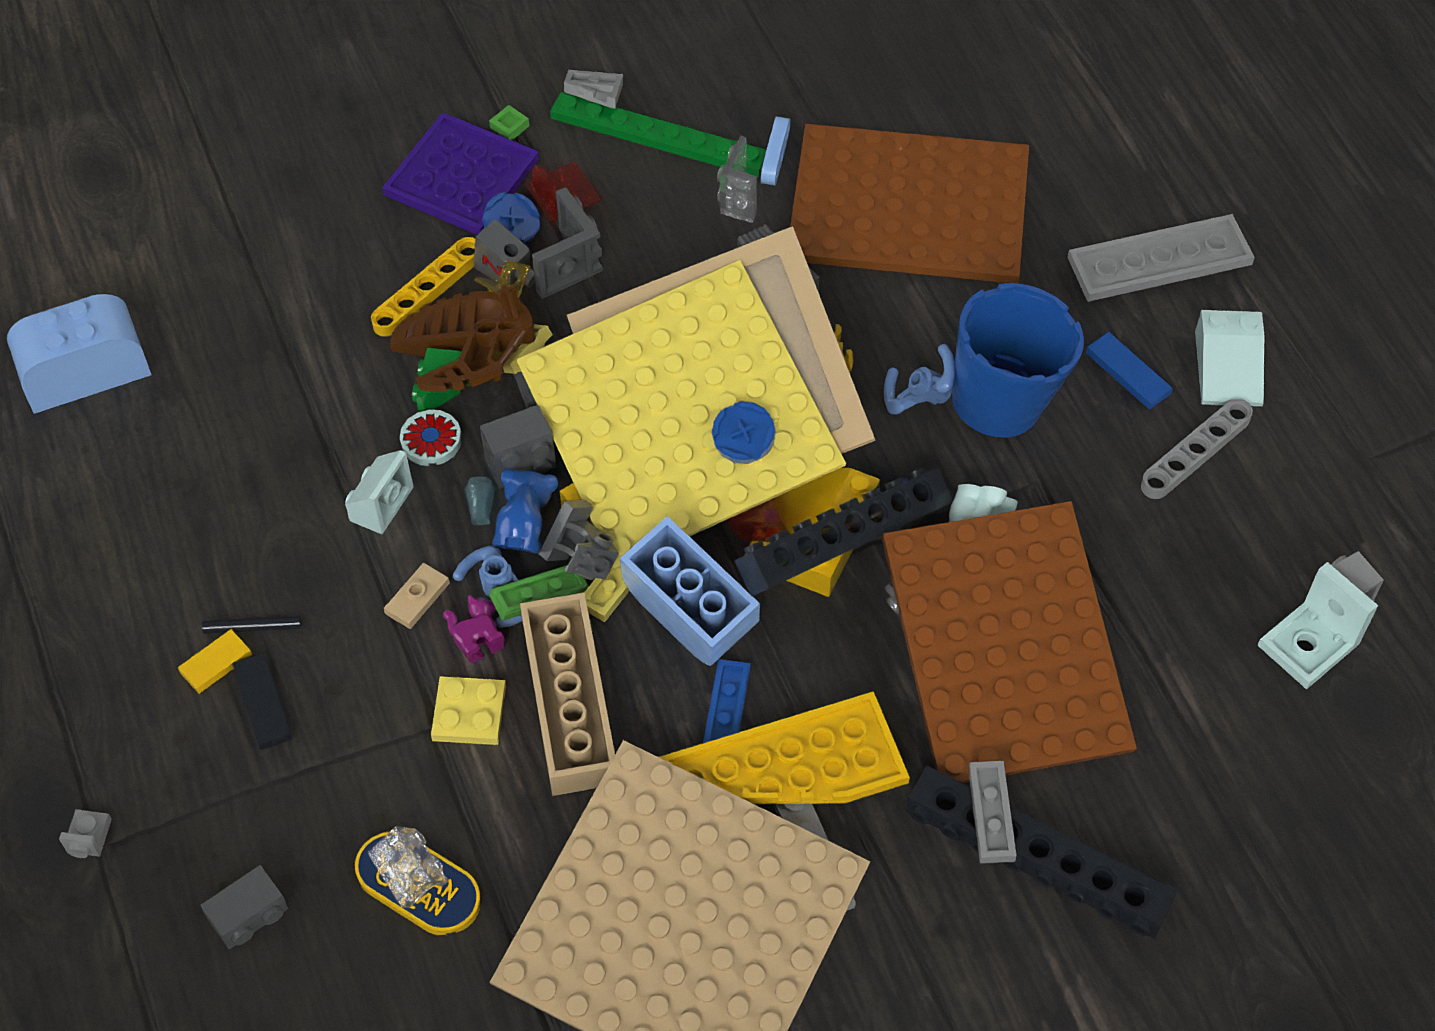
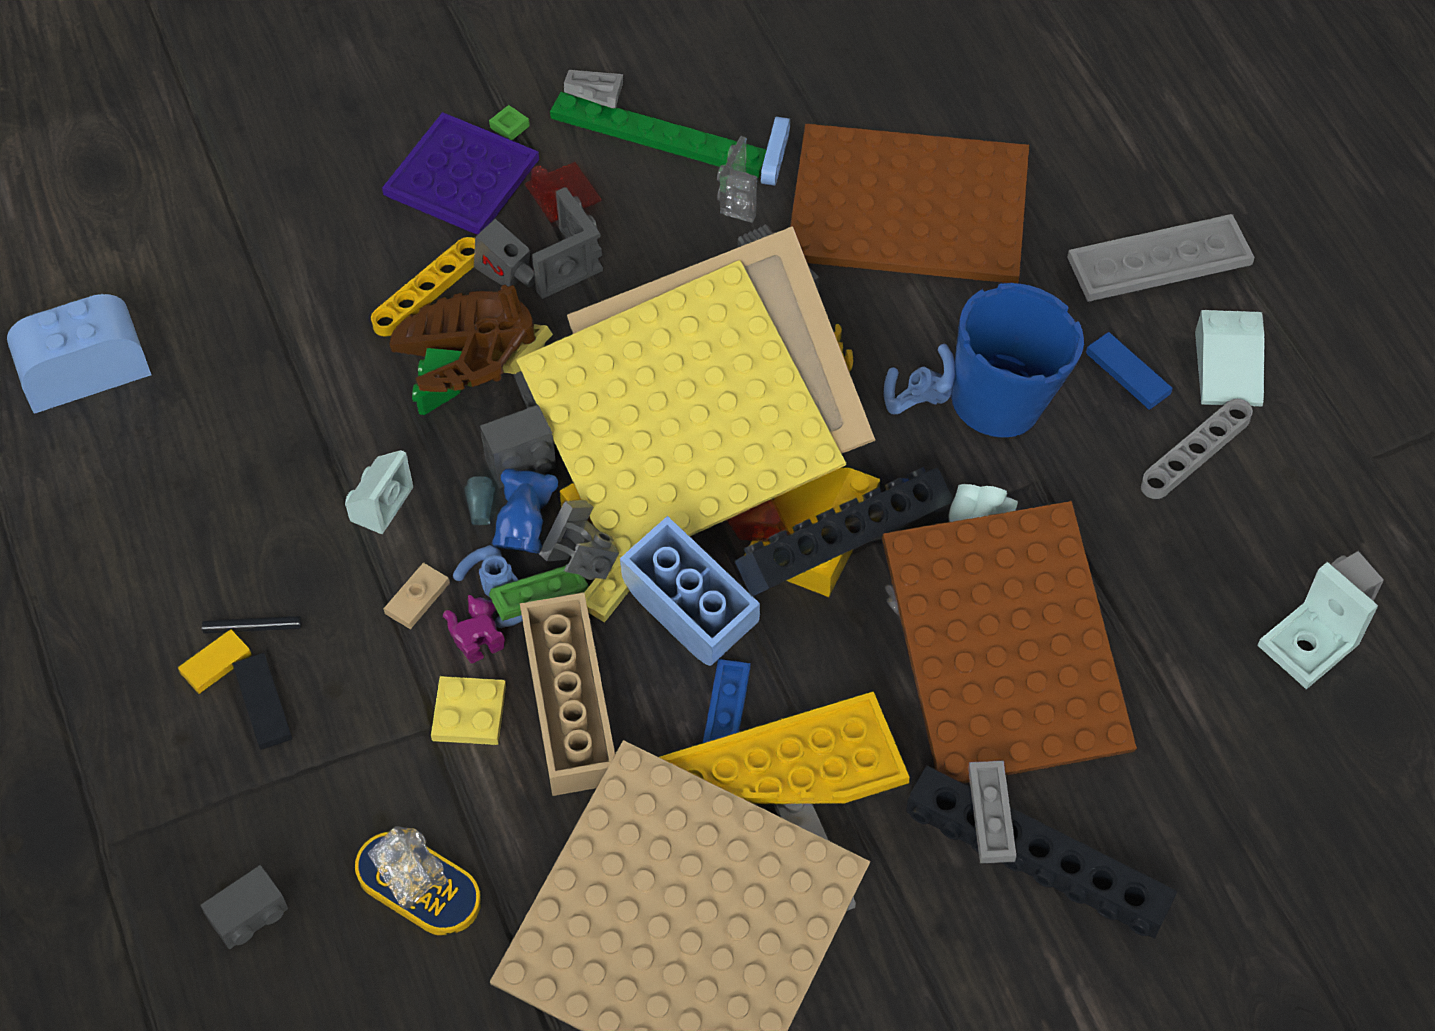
light grey bracket [59,809,112,858] -> none
tile [400,410,461,466] -> none
clear yellow bracket [475,260,529,298] -> none
blue tile [482,192,540,245] -> none
blue tile [712,401,776,464] -> none

